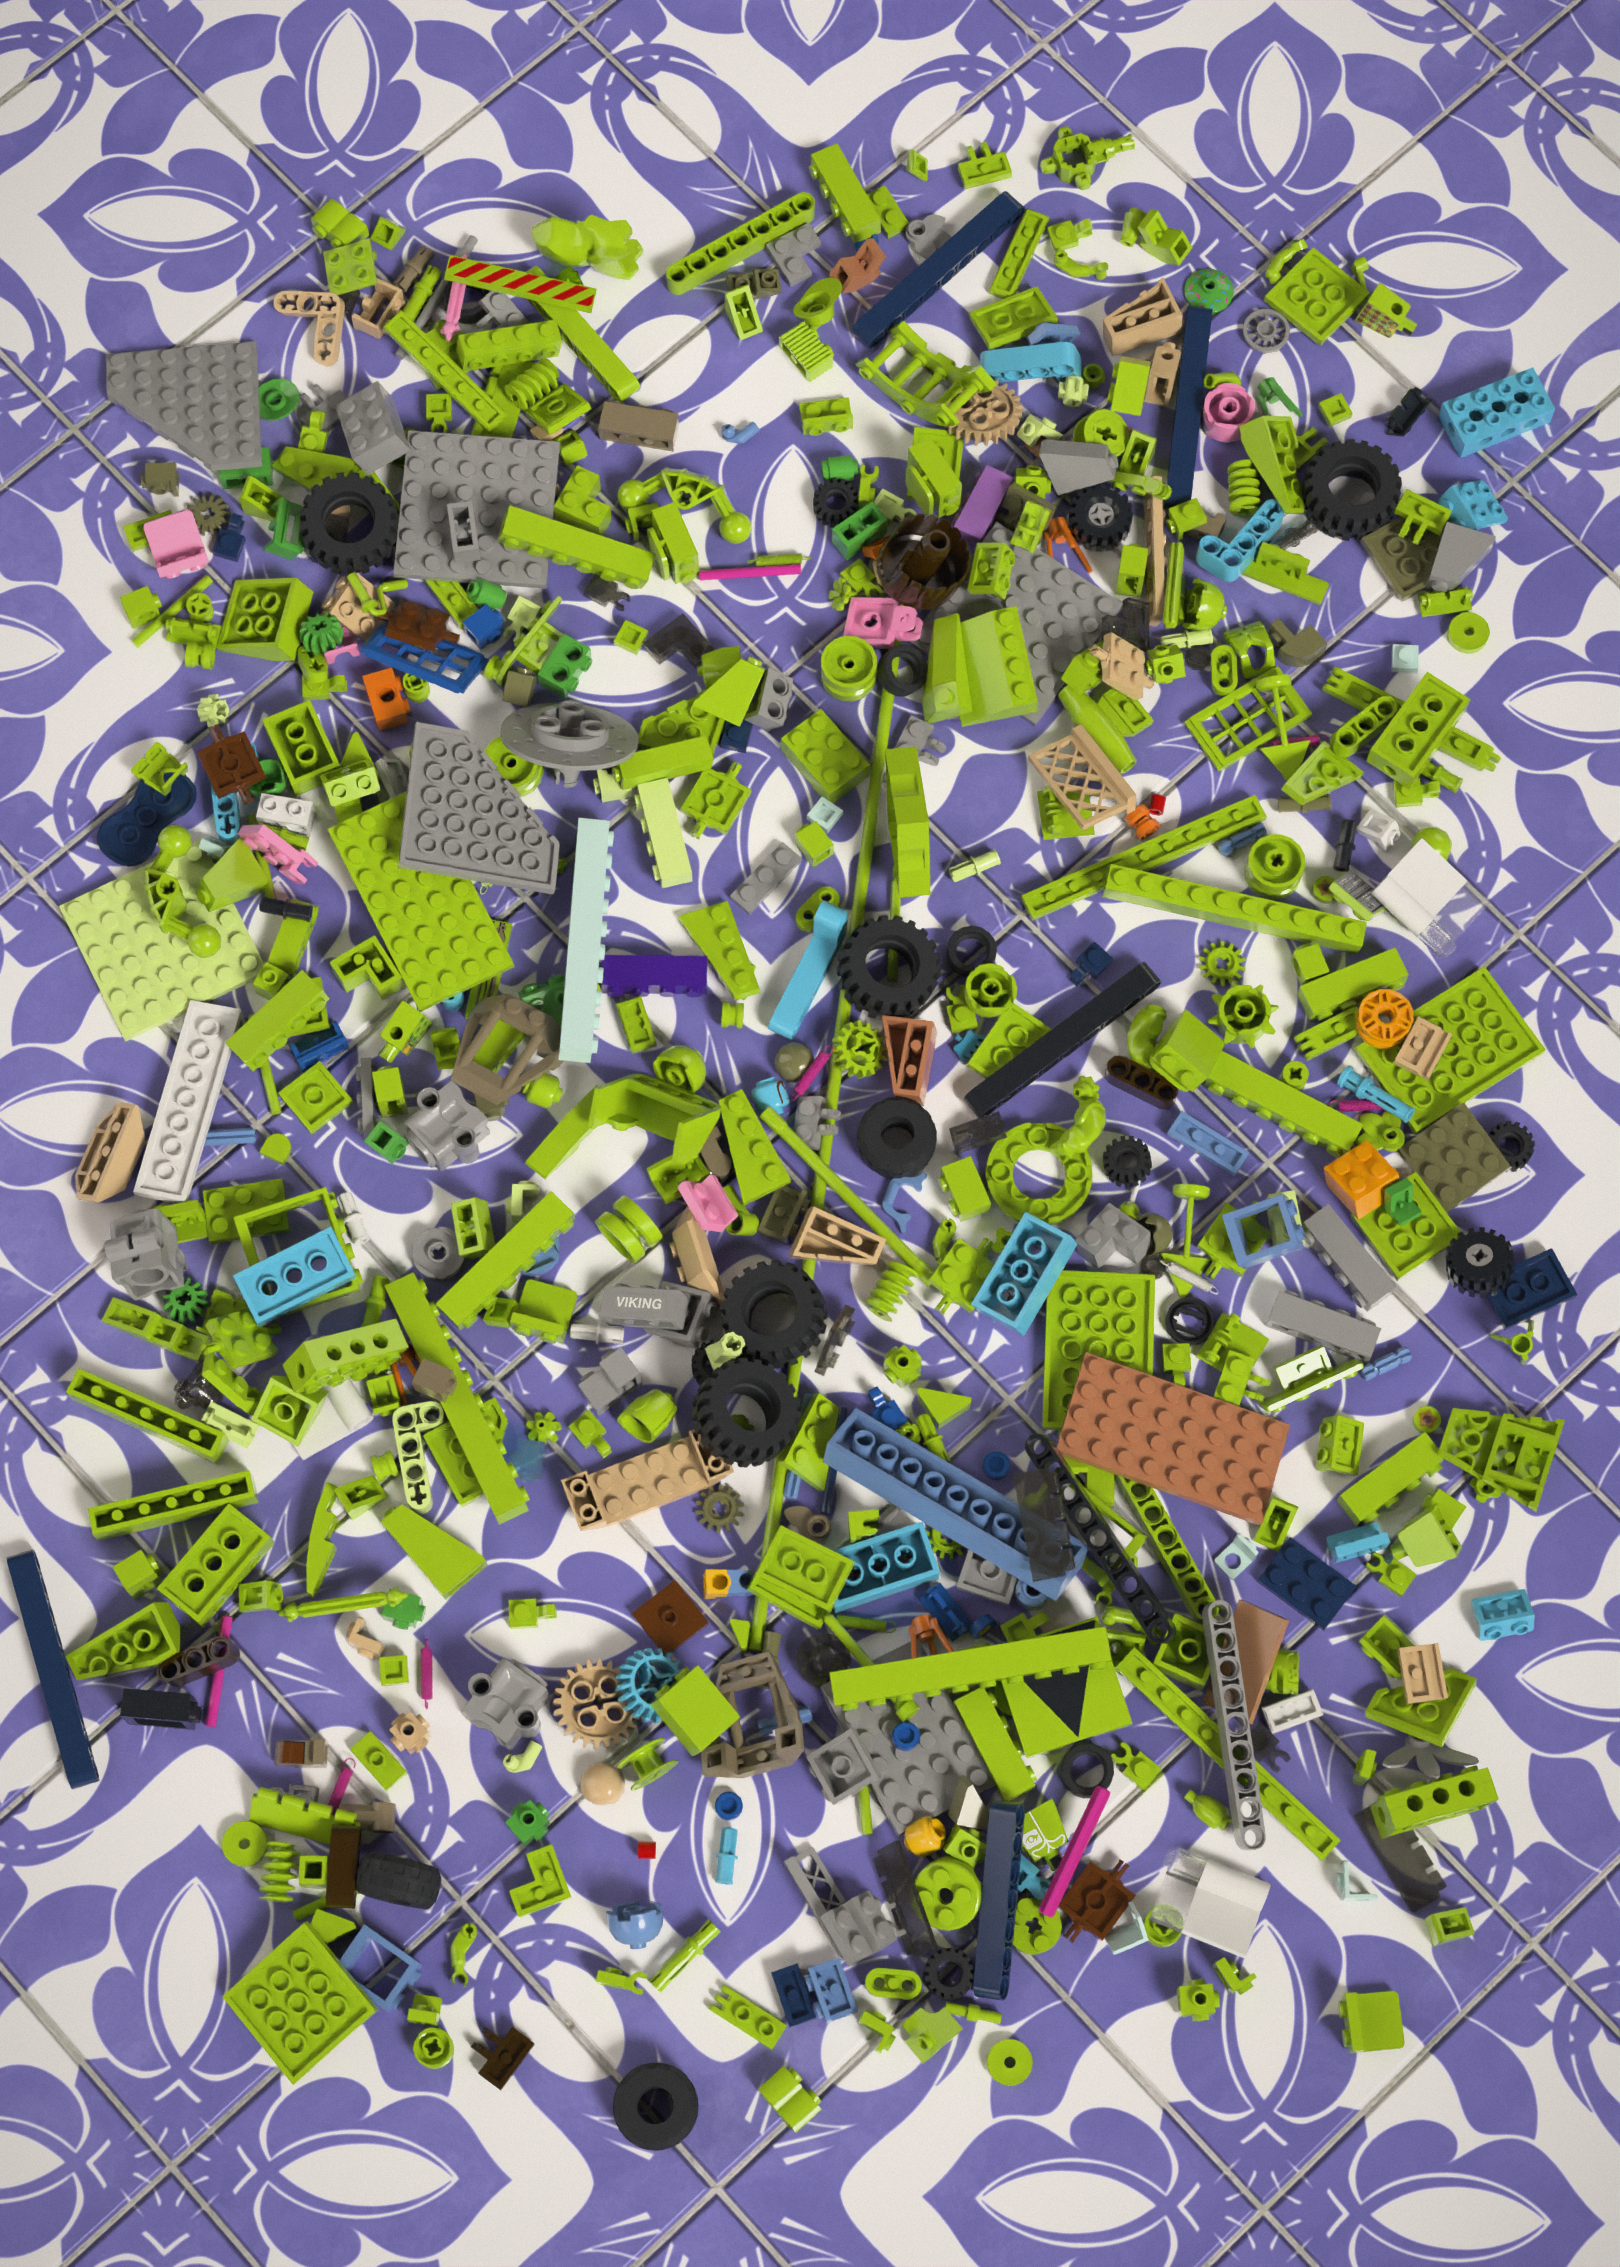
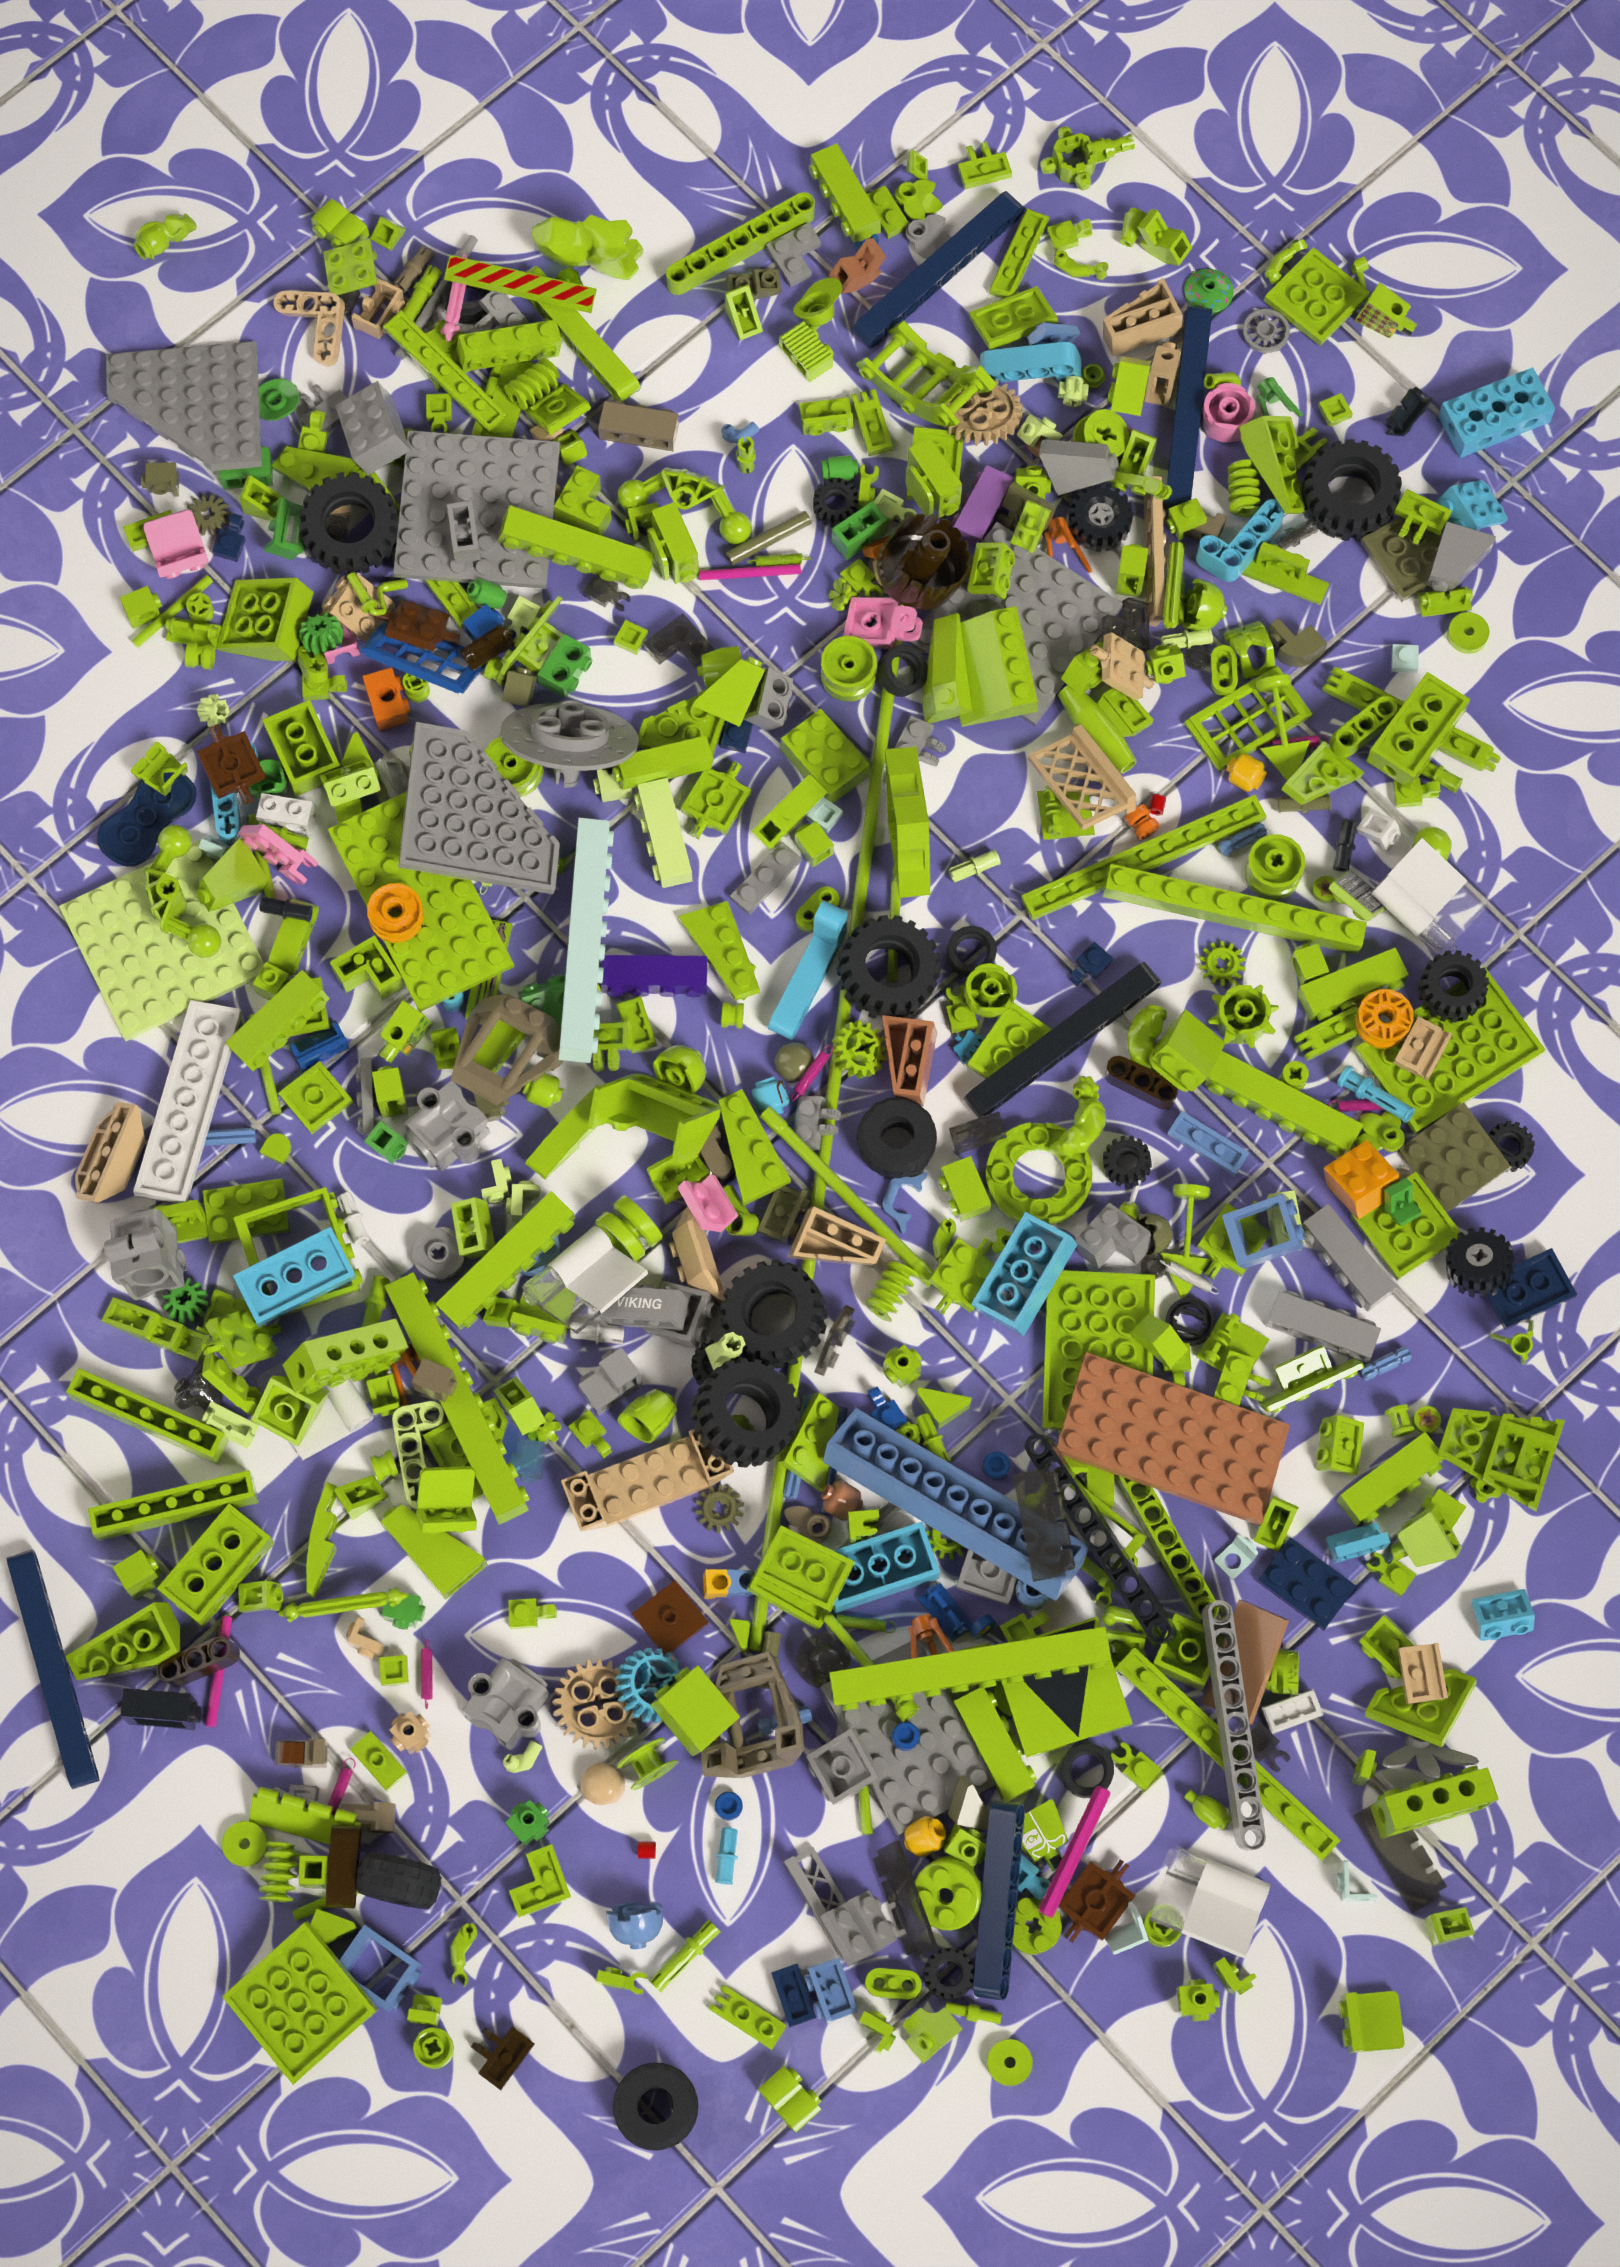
none -> lime animal [134,213,197,260]
none -> light orange wheel [367,883,424,943]
none -> lime bracket [416,1466,477,1534]
none -> dark brown hinge [458,624,515,671]
none -> yellowish green bracket [481,1159,512,1203]
none -> lime brick [493,1376,546,1436]
none -> white door [522,1225,648,1334]
none -> lime hinge [593,1022,632,1072]
none -> olive piece [725,510,812,566]
none -> lime pin [736,436,756,474]
none -> lime slope [752,774,829,850]
none -> nougat head [821,1480,863,1521]
none -> lime hinge [851,389,893,456]
none -> lime plate [895,179,943,221]
none -> lime slope [1130,1314,1188,1370]
none -> yellow head [1226,754,1267,792]
none -> lime bush [1384,1404,1416,1438]
none -> black tyre [1418,950,1489,1023]

